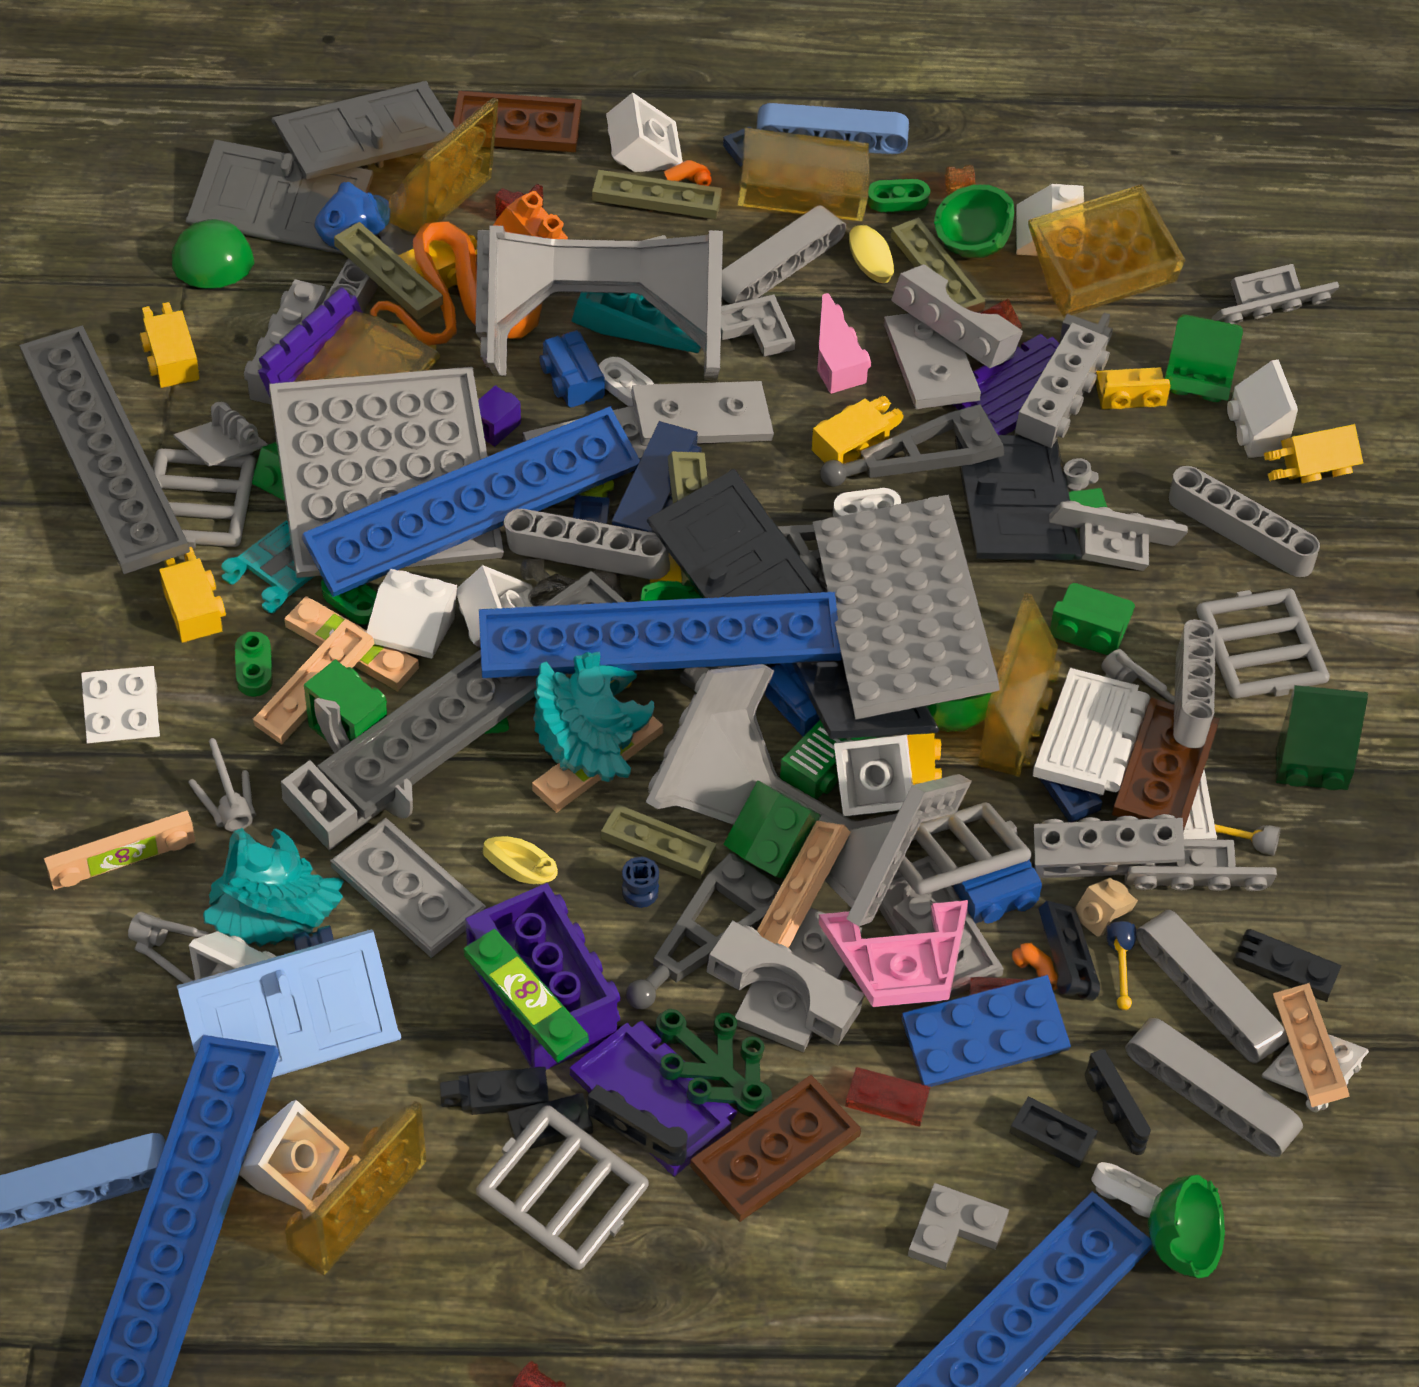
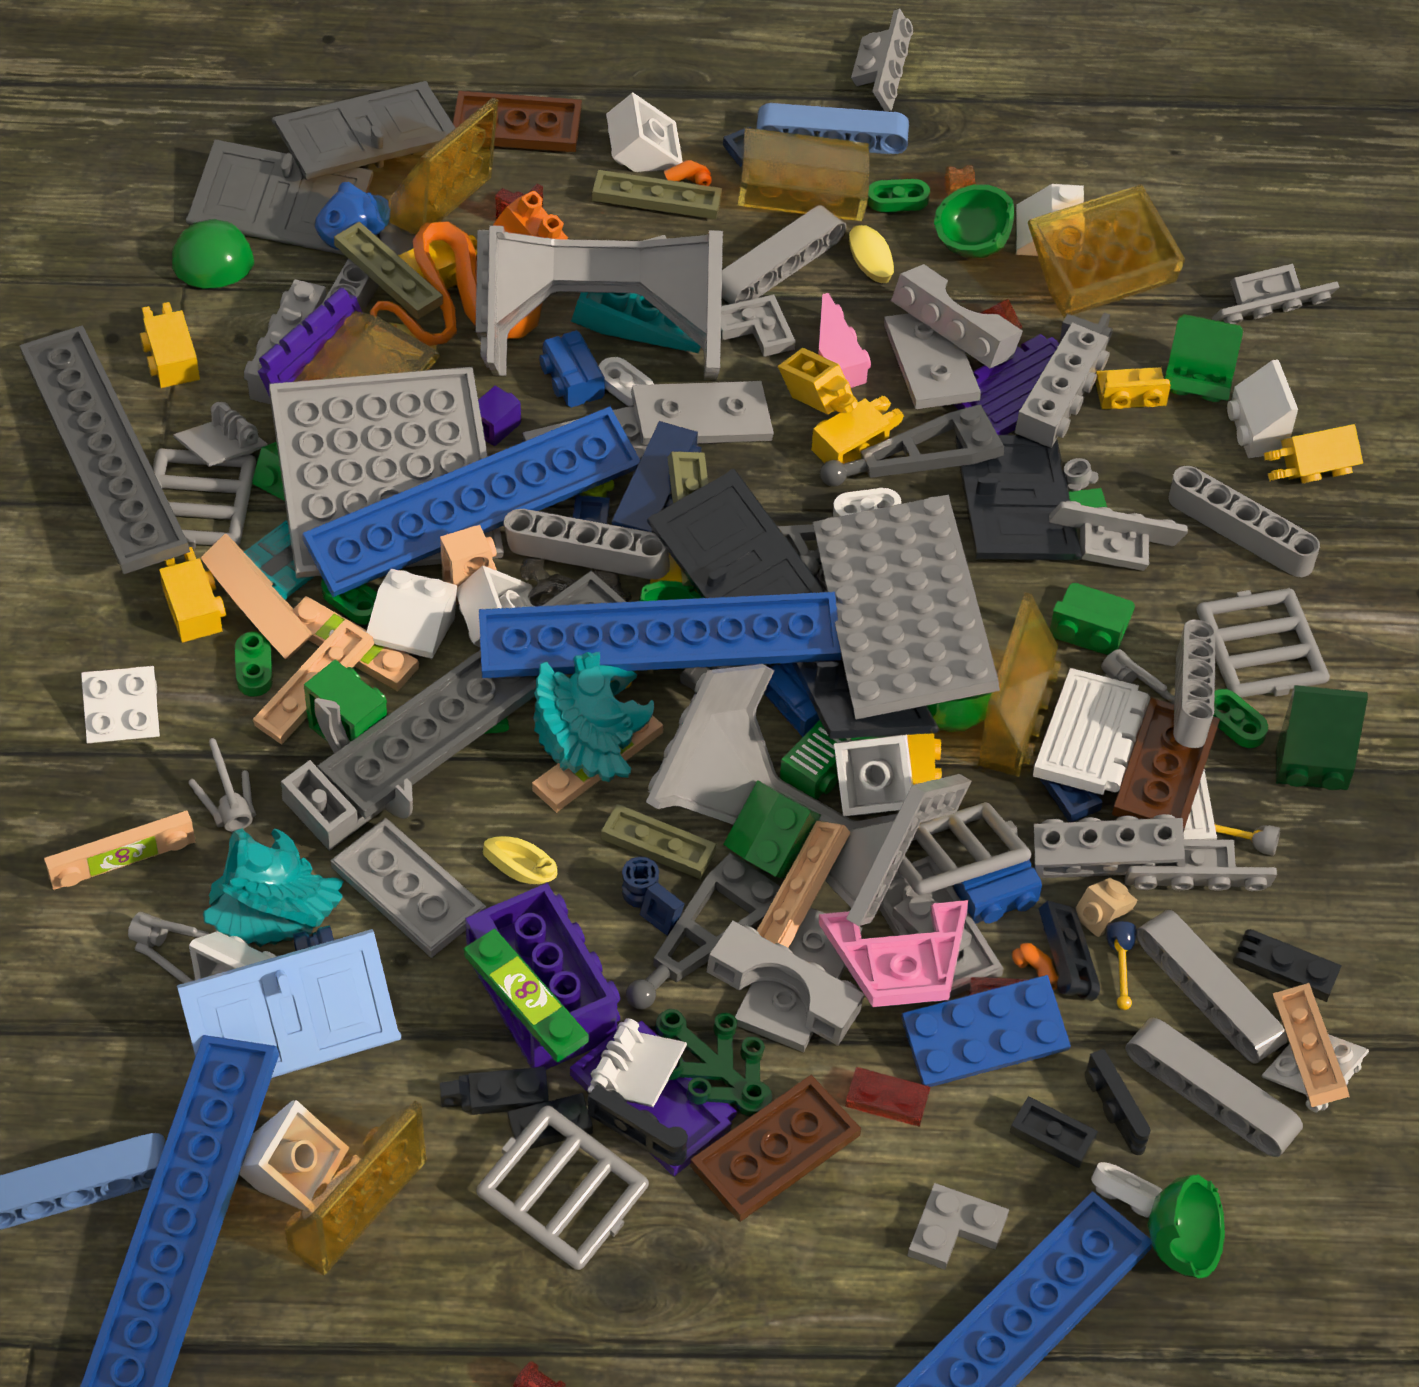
olive plate [891,217,985,312] -> none
none -> light nougat slope [201,534,314,659]
none -> light nougat brick [440,525,497,605]
none -> white hinge [587,1018,687,1107]
none -> dark blue plate [639,882,685,936]
none -> yellow hinge [778,348,858,415]
none -> light grey bracket [851,9,913,112]
none -> green plate [1213,689,1268,748]

